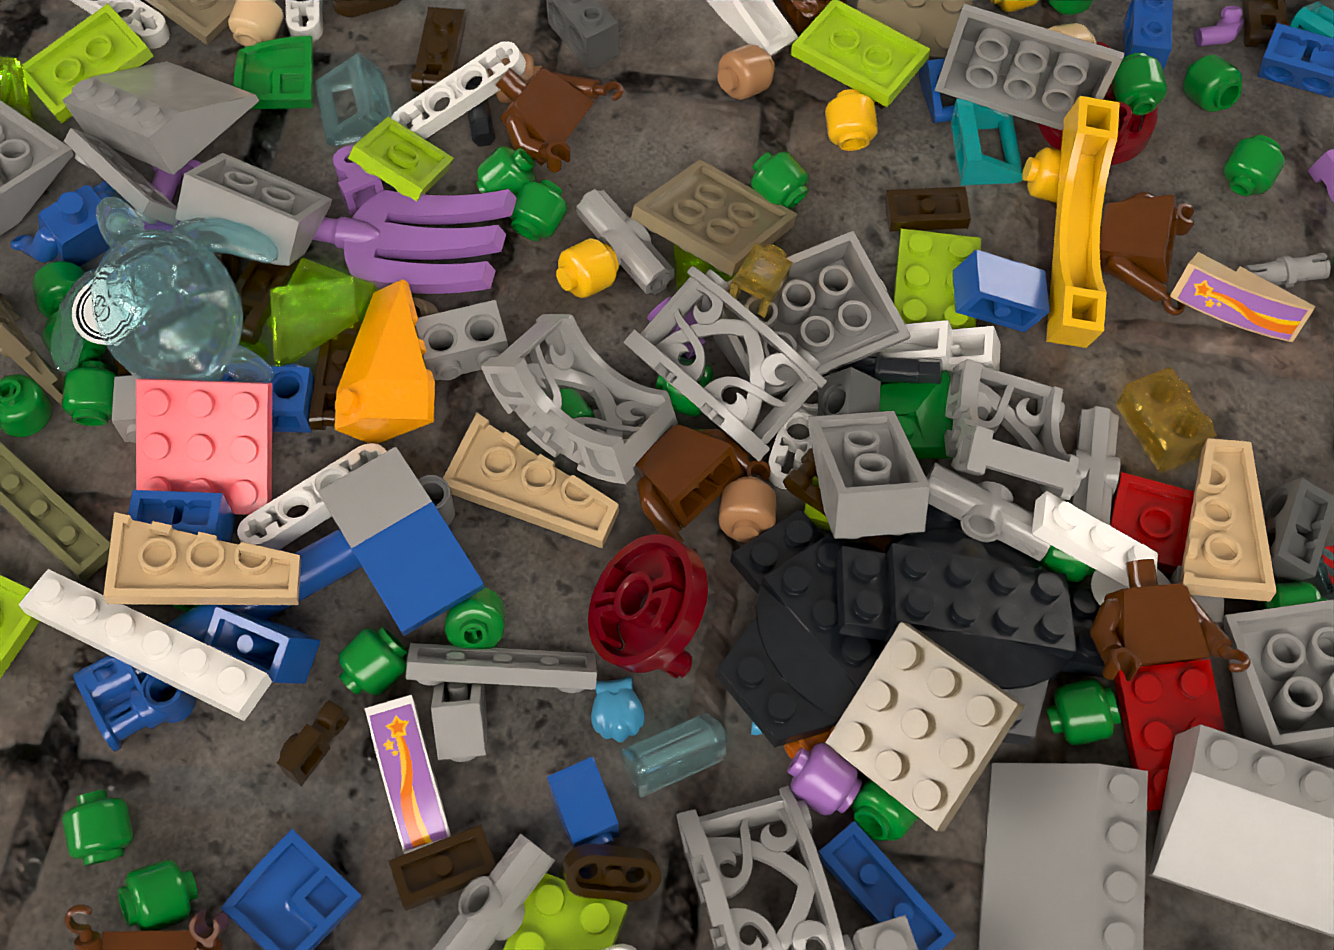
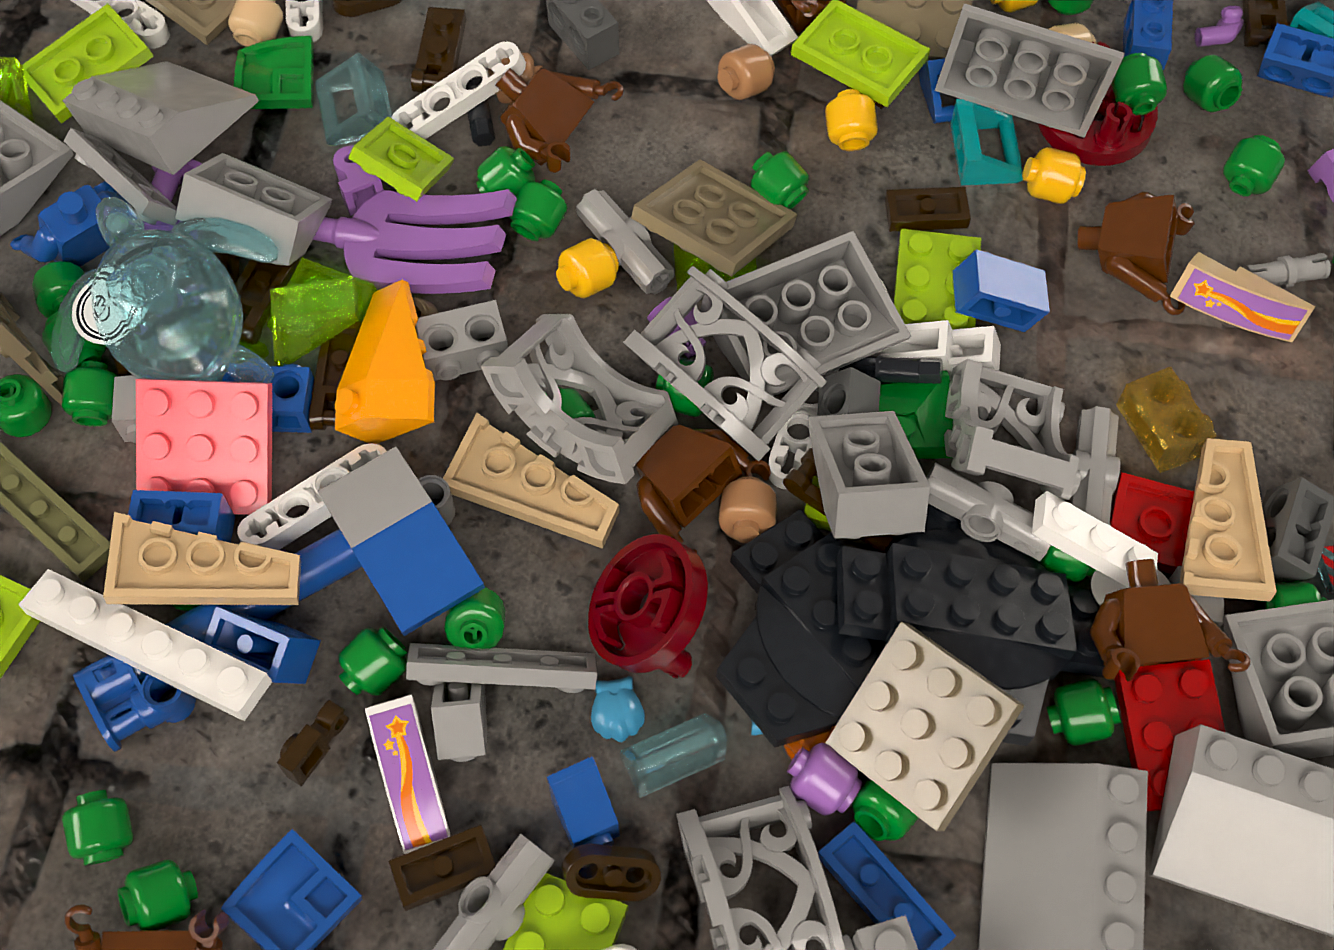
clear yellow window [729,243,793,318] -> none
yellow arch [1046,96,1120,348] -> none

